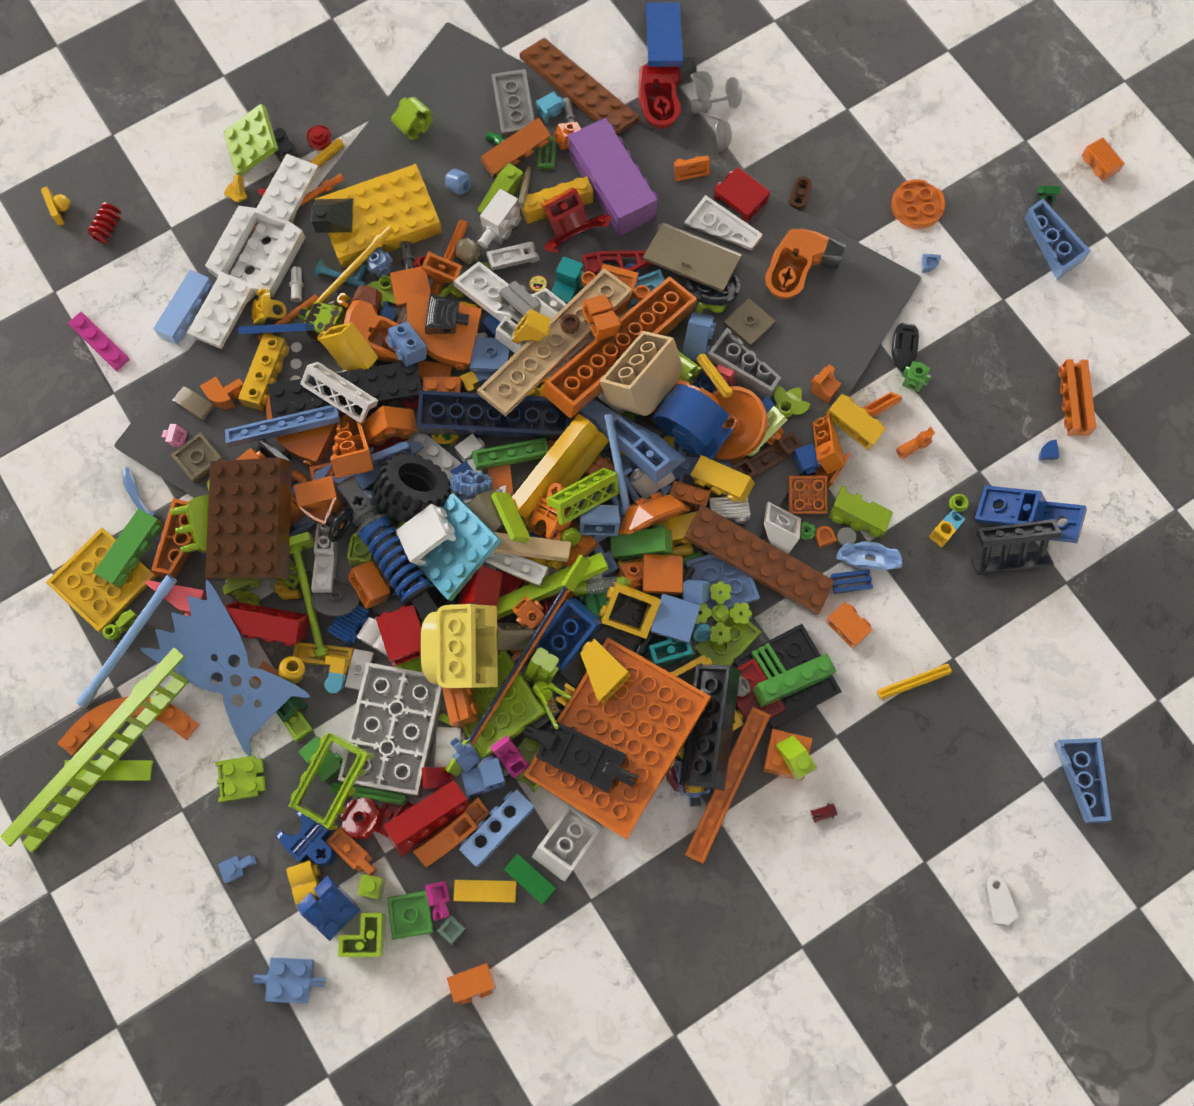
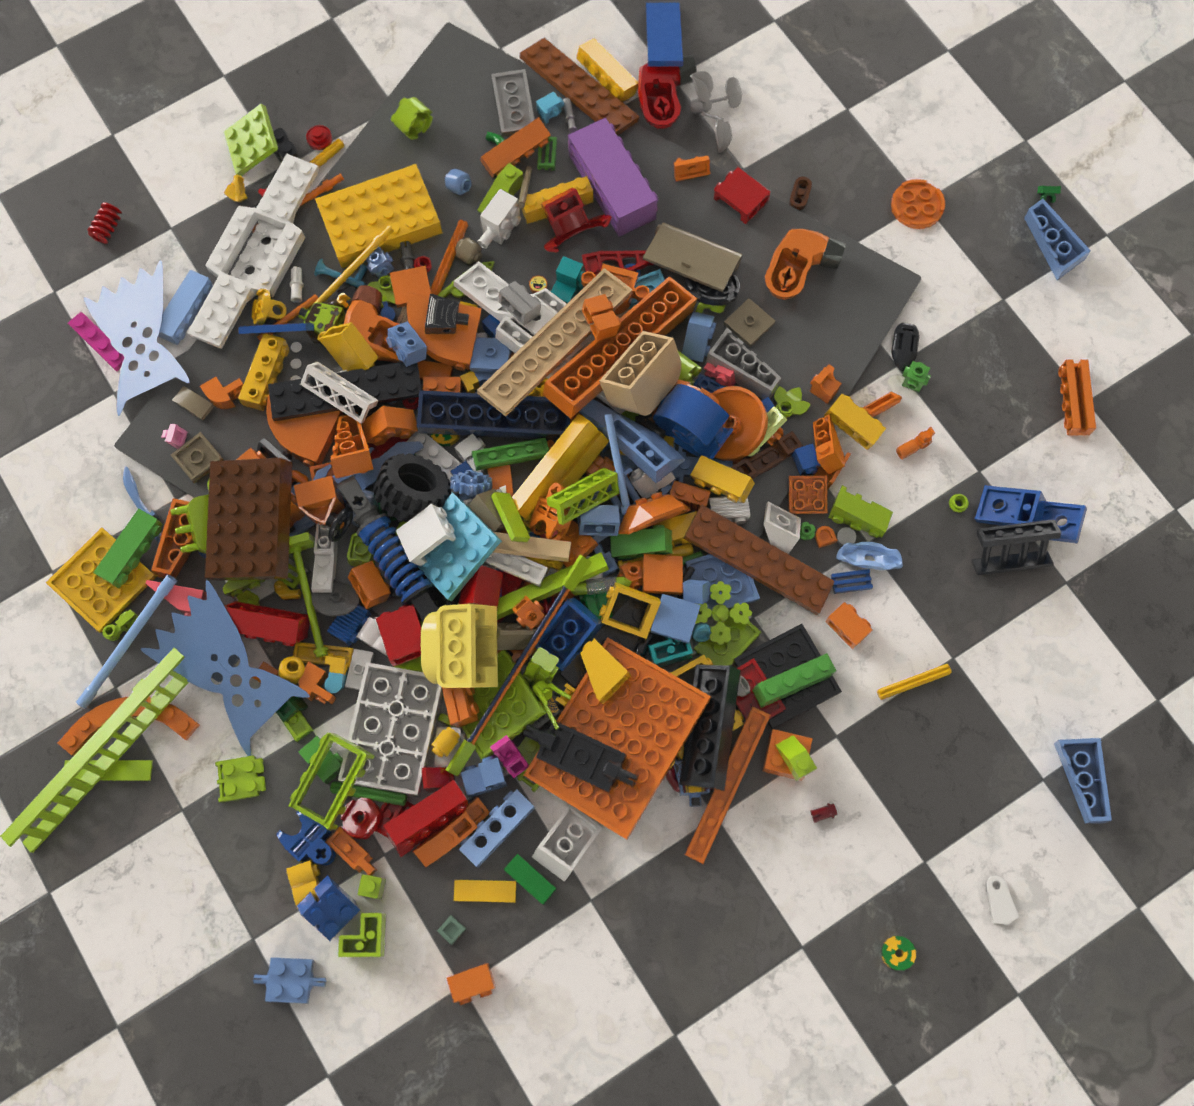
yellow tile [41,186,70,226] -> none
medium blue plate [218,855,257,884] -> none
medium blue plate [225,405,340,448] -> none
pearl dark grey slope [311,198,353,233] -> none
medium blue tile [371,441,412,466] -> none
bright green tile [387,891,434,940] -> none
orange slope [421,251,462,283] -> none
dark pink plate [425,881,450,921] -> none
medium blue plate [450,737,481,773] -> none
white plate [486,242,540,271] -> none
yellow arch [512,309,551,344] -> none
orange brick [554,122,581,150] -> none
reddish brown tile [561,314,580,334] -> none
lime tile [561,527,581,547] -> none
white wing [684,195,763,251] -> none
yellow axle [696,354,733,398] -> none
bright green tile [751,643,786,679] -> none
medium blue tile [922,254,941,273] -> none
yellow leg [929,509,965,548] -> none
blue tile [1039,439,1059,460] -> none
orange brick [1082,137,1125,181] -> none
none -> piece [84,260,189,416]
none -> orange brick [299,662,336,705]
none -> yellow brick [431,727,460,758]
none -> yellow brick [576,38,639,102]
none -> green piece [881,936,916,970]

